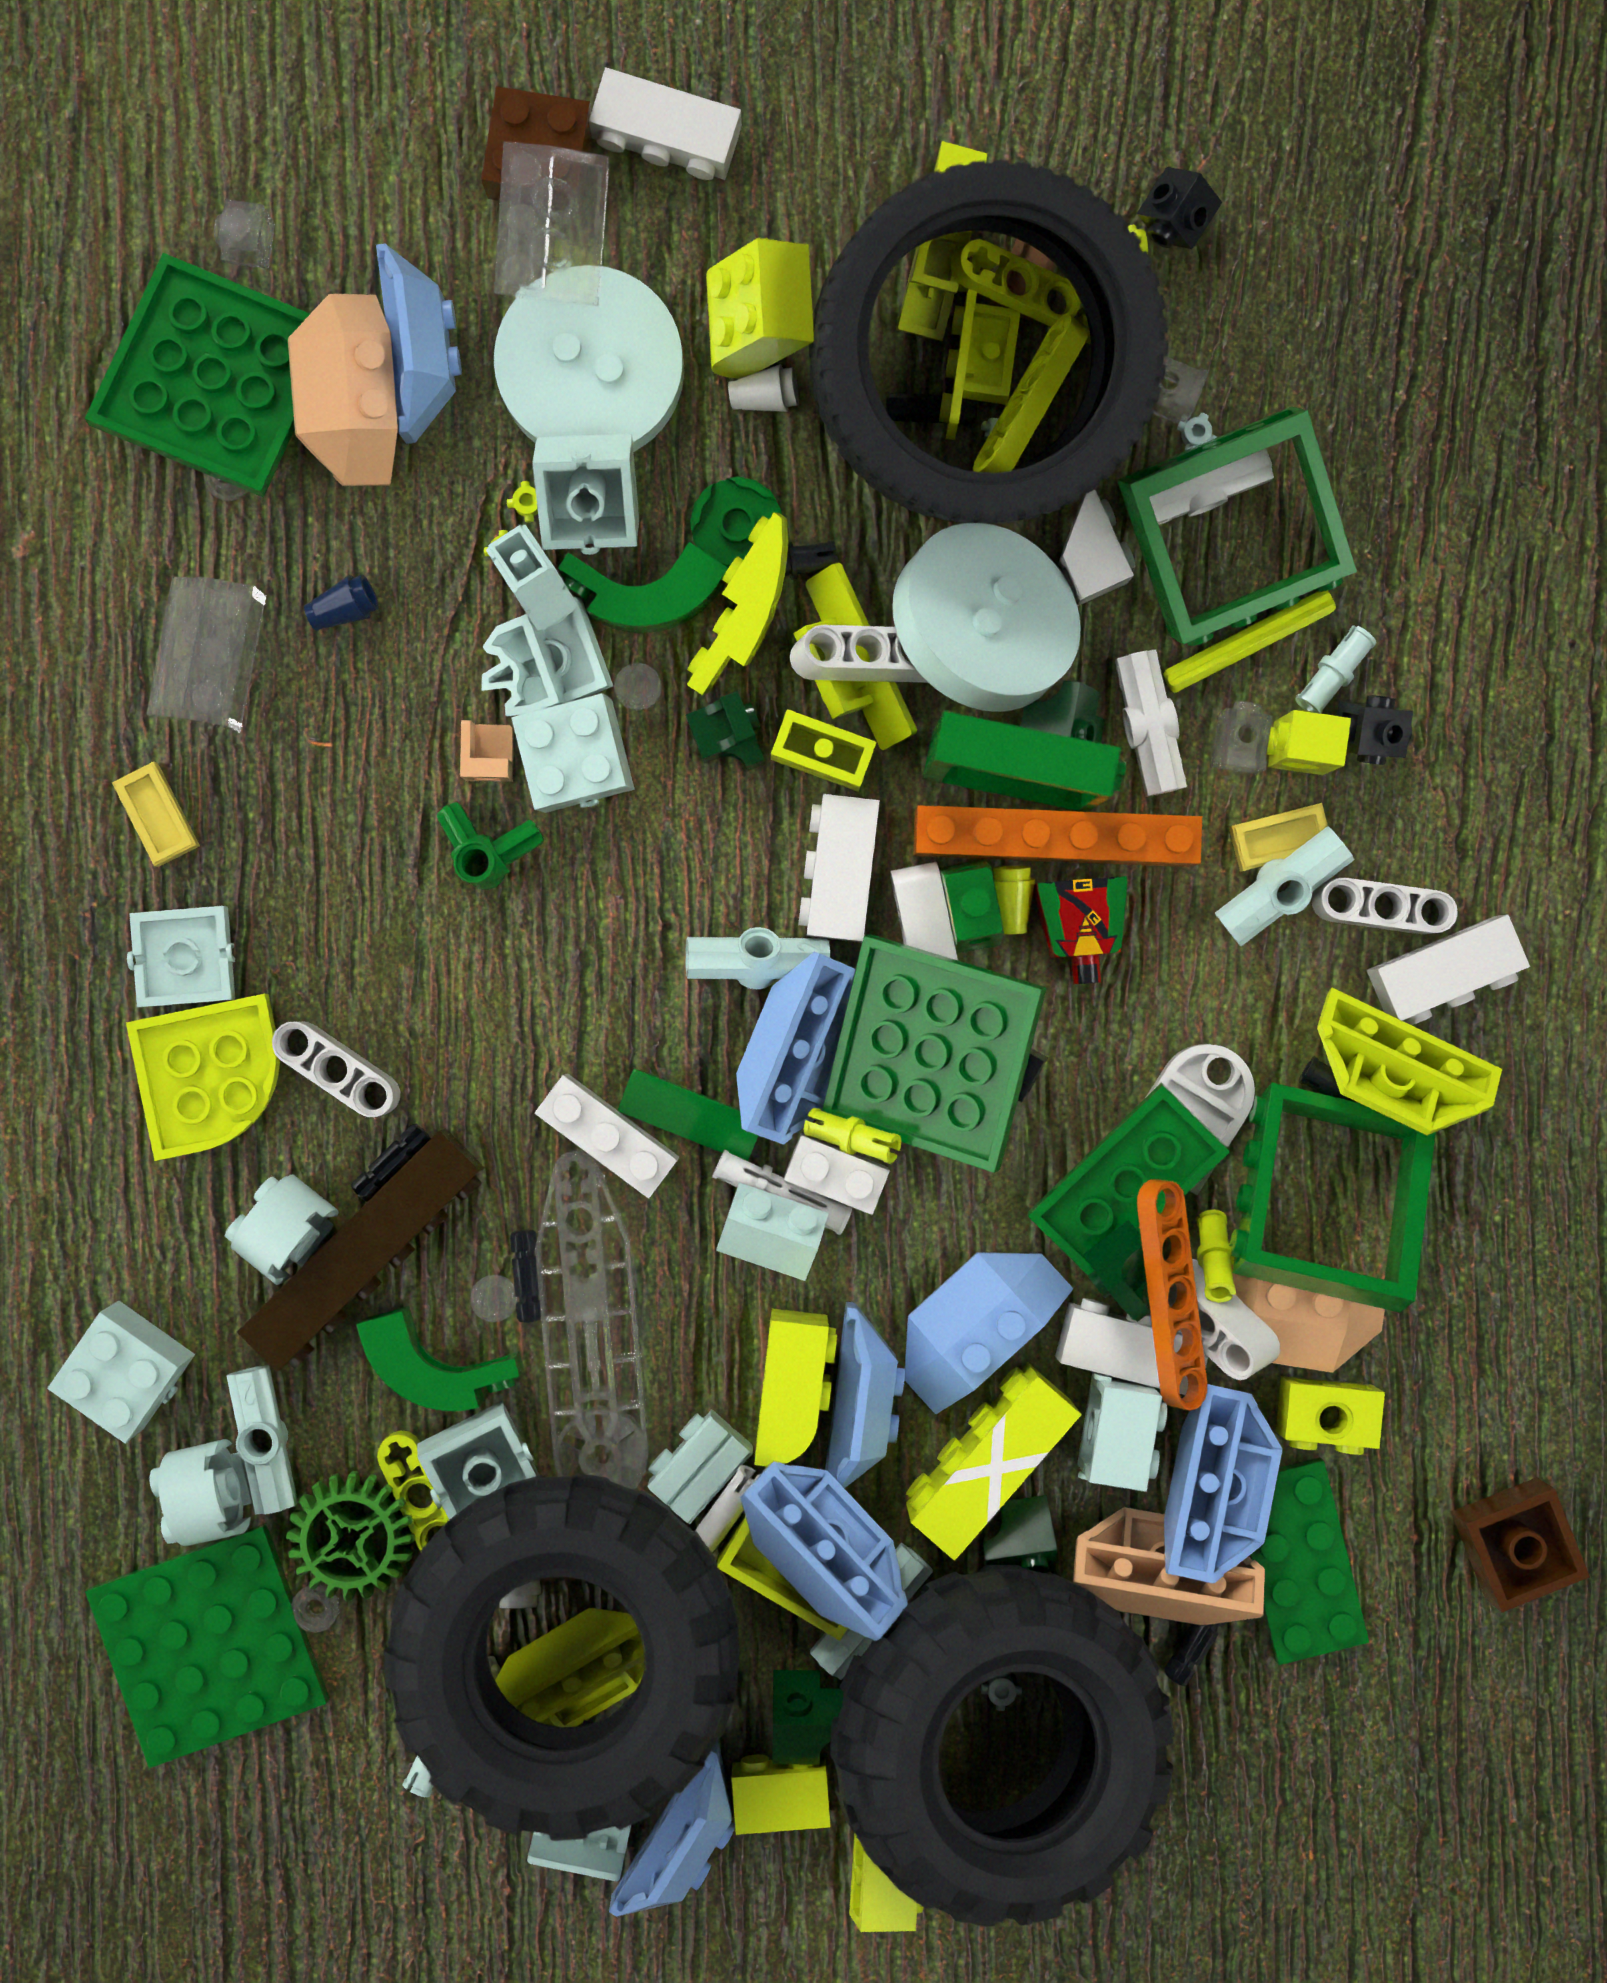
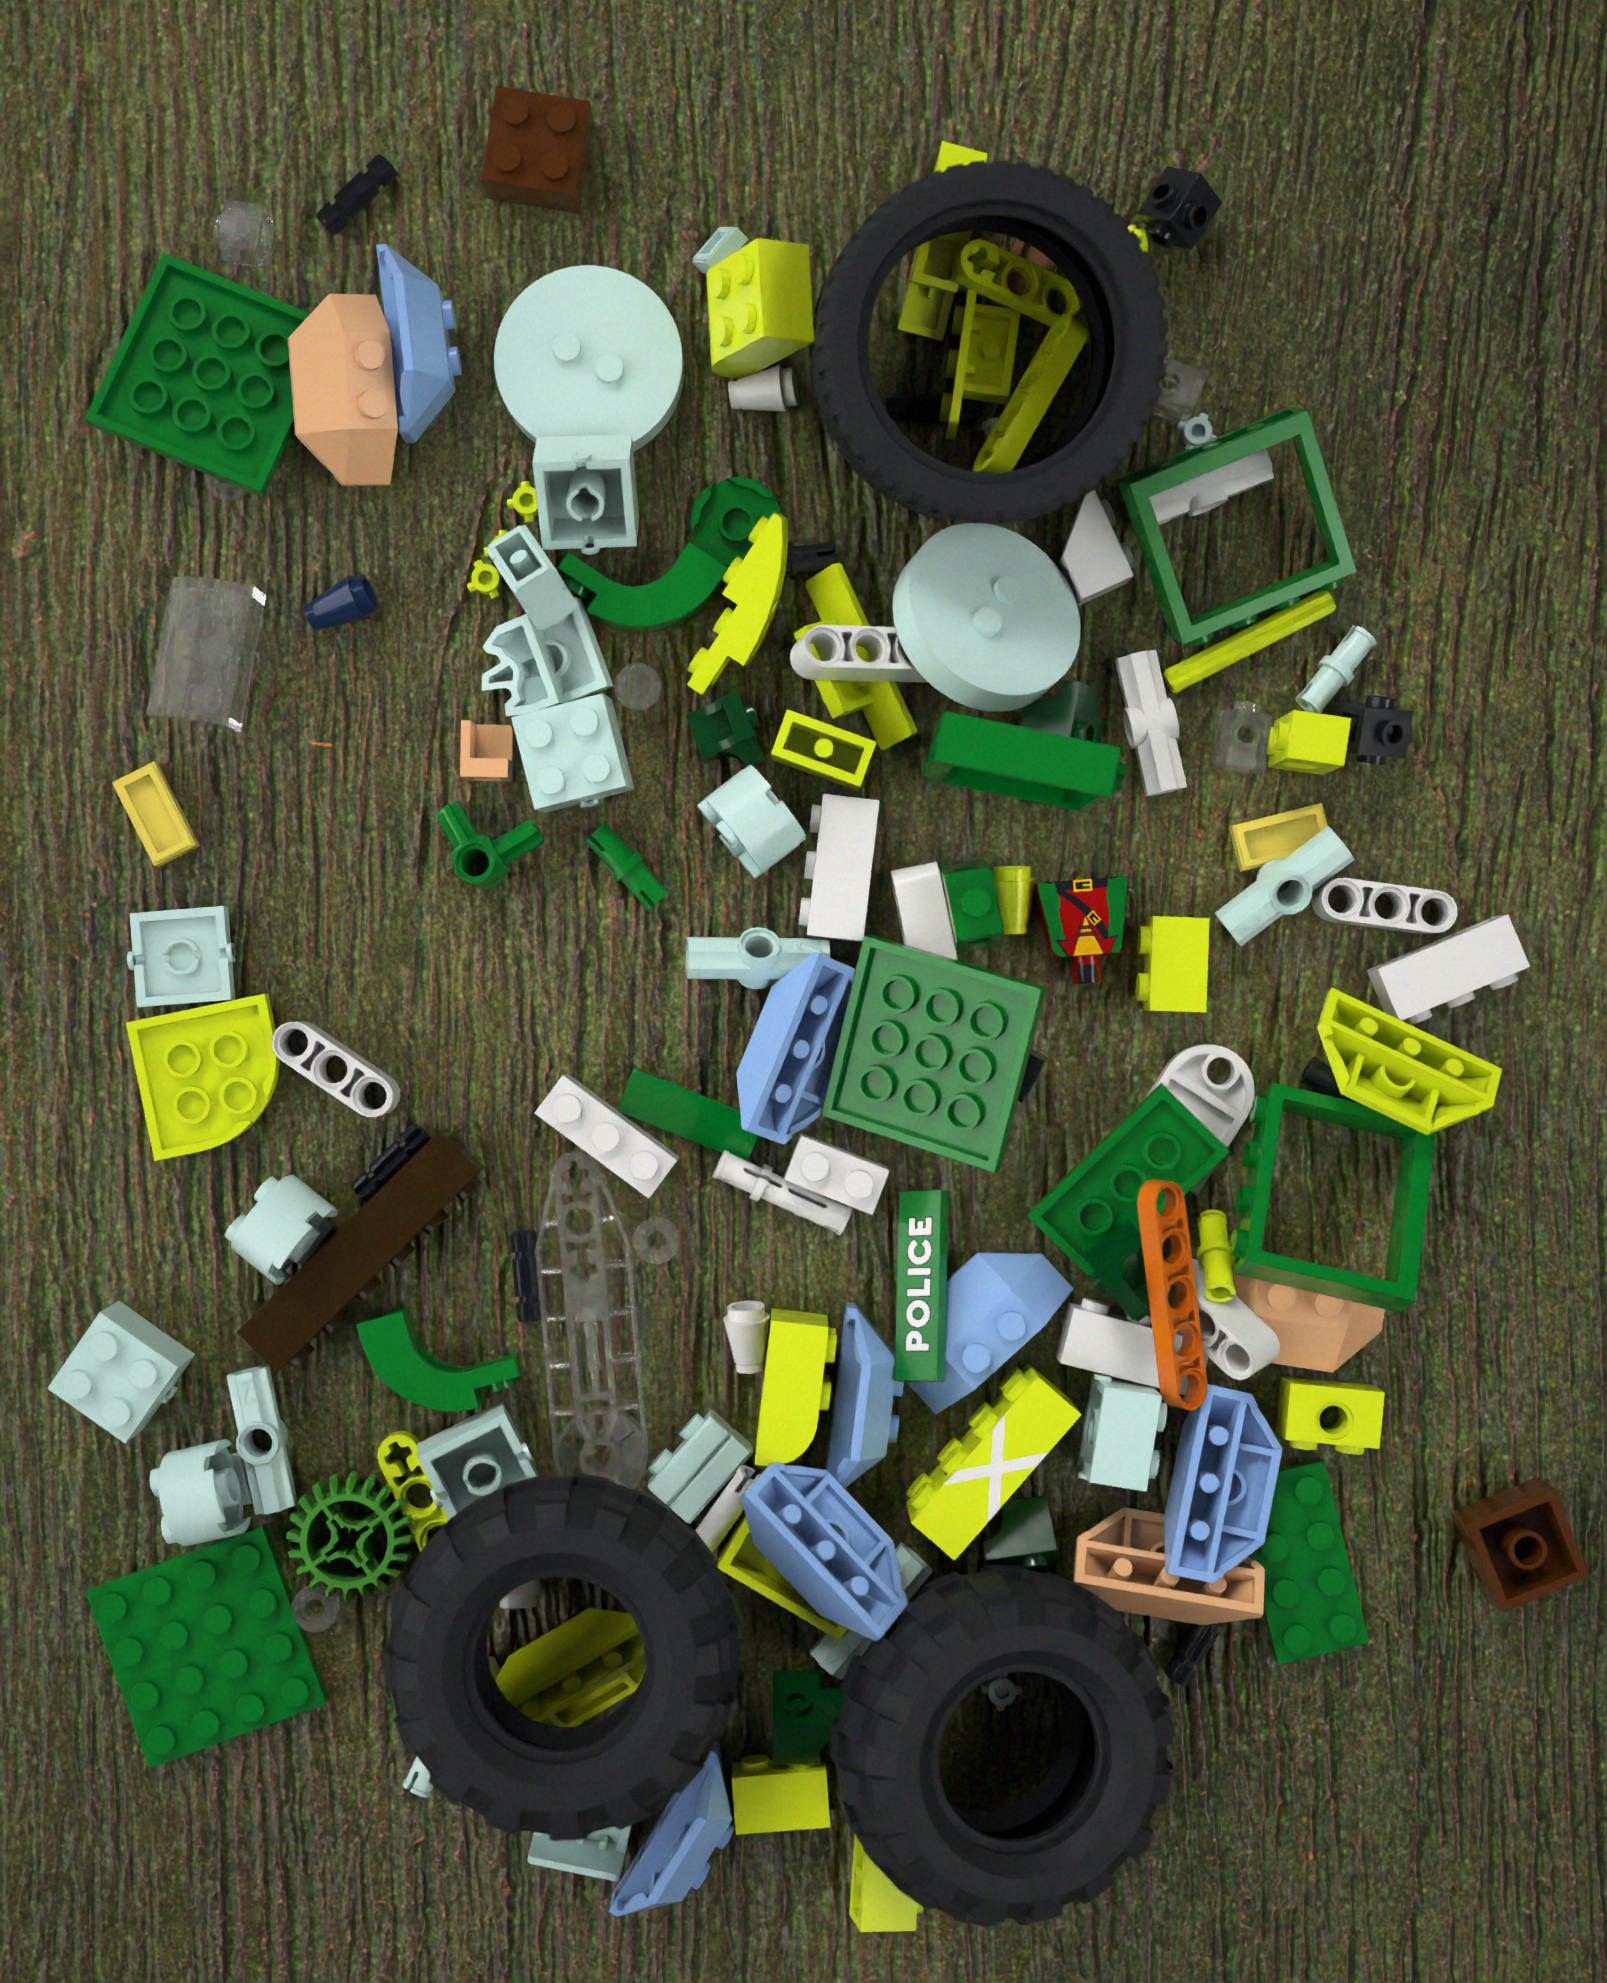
clear plate [470,1274,518,1322] -> none
clear slope [494,142,609,306] -> none
white brick [589,67,742,180] -> none
light aqua brick [716,1182,829,1281] -> none
neon yellow pin [804,1108,901,1164] -> none
orange brick [913,805,1203,867] -> none
none -> black axle [316,154,397,235]
none -> neon yellow piece [467,560,503,599]
none -> green pin [584,822,670,911]
none -> clear plate [633,1217,680,1264]
none -> light aqua tile [692,227,748,274]
none -> light aqua brick [697,764,806,879]
none -> white cone [723,1301,770,1374]
none -> green tile [894,1190,949,1382]
none -> neon yellow brick [1135,916,1210,1013]

